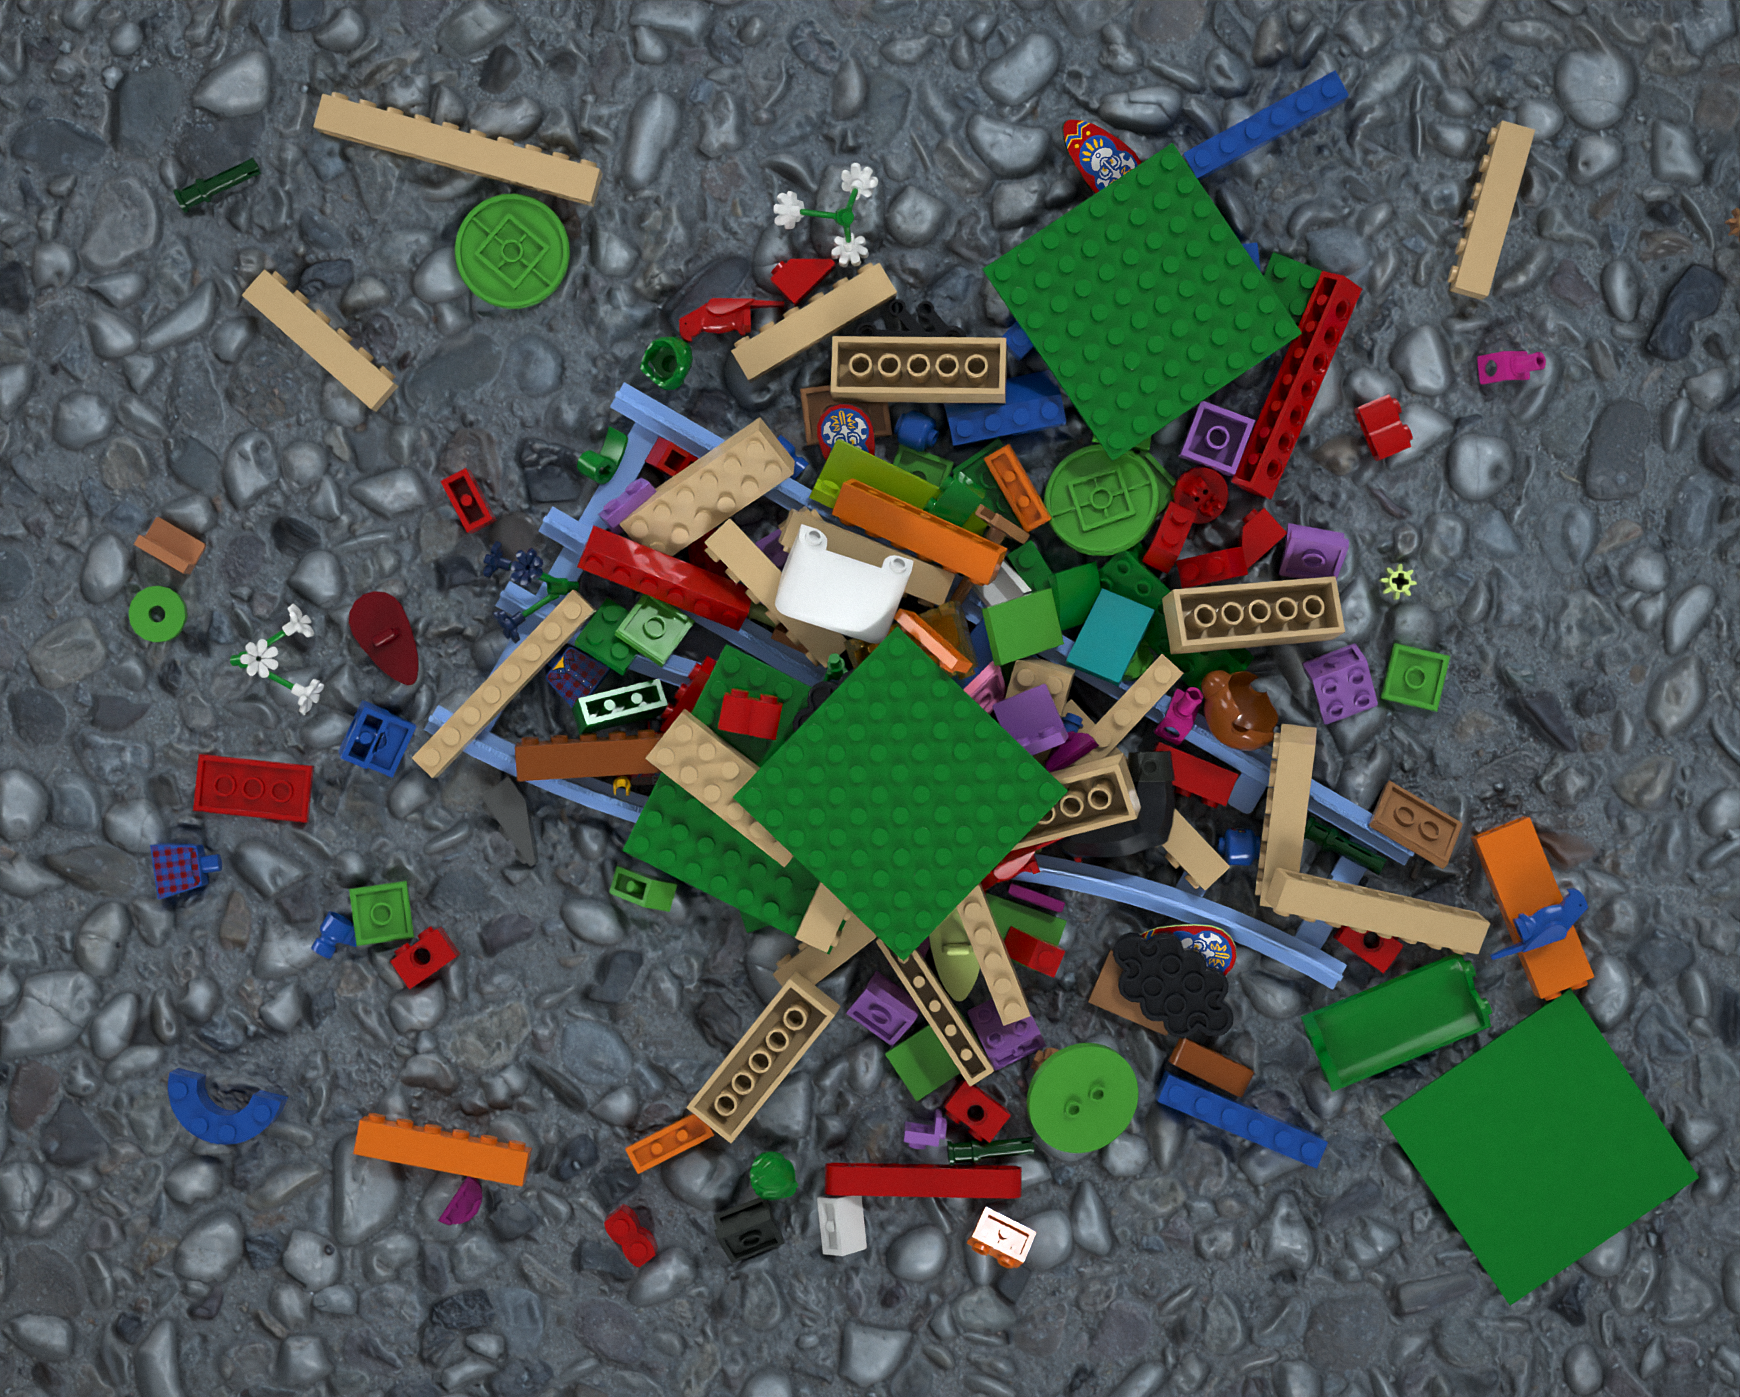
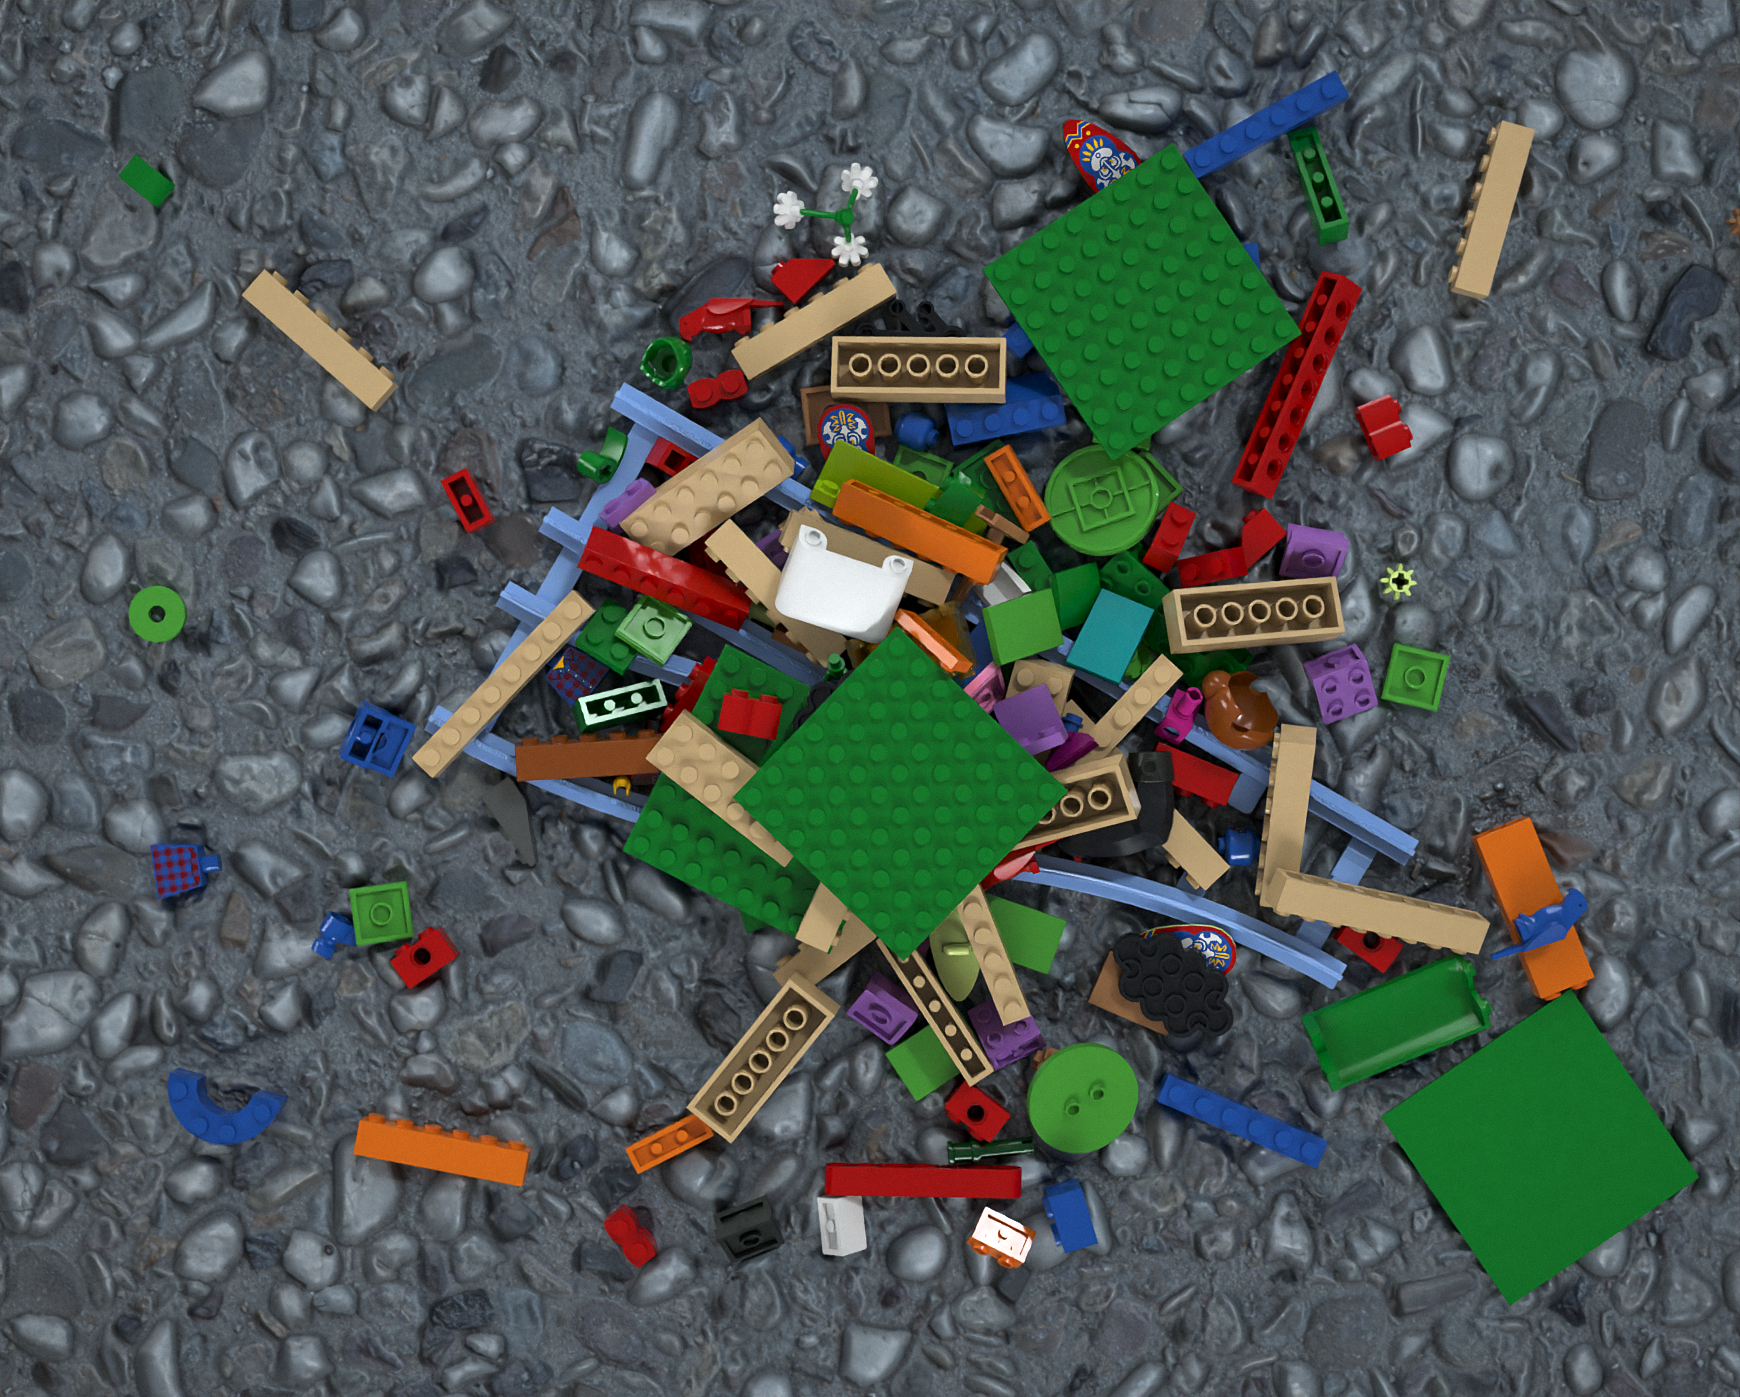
nougat panel [133,517,206,574] -> none
dark green pin [173,157,262,213] -> none
red tile [193,754,314,823] -> none
white plant [230,604,324,715] -> none
tan brick [313,92,603,207] -> none
dark red shield [349,591,419,685] -> none
magenta tile [438,1176,483,1225] -> none
bright green plate [455,194,570,309] -> none
dark blue plant [483,541,579,644] -> none
bright green slope [609,866,677,912] -> none
green hair [750,1151,798,1201] -> none
medium lavender bracket [903,1109,947,1149] -> none
red slope [1004,926,1065,978] -> none
magenta tile [1007,881,1065,913] -> none
dark orange beam [1168,1037,1255,1098] -> none
red plate [1171,466,1229,524] -> none
medium lavender brick [1177,401,1255,477] -> none
green plate [1263,252,1322,325] -> none
dark green pin [1304,816,1387,876] -> none
medium nougat tile [1368,780,1463,869] -> none
dark pink bracket [1477,351,1546,384] -> none
none -> green panel [119,155,176,208]
none -> red brick [687,370,749,411]
none -> blue brick [1042,1178,1098,1253]
none -> green slope [1287,126,1349,246]

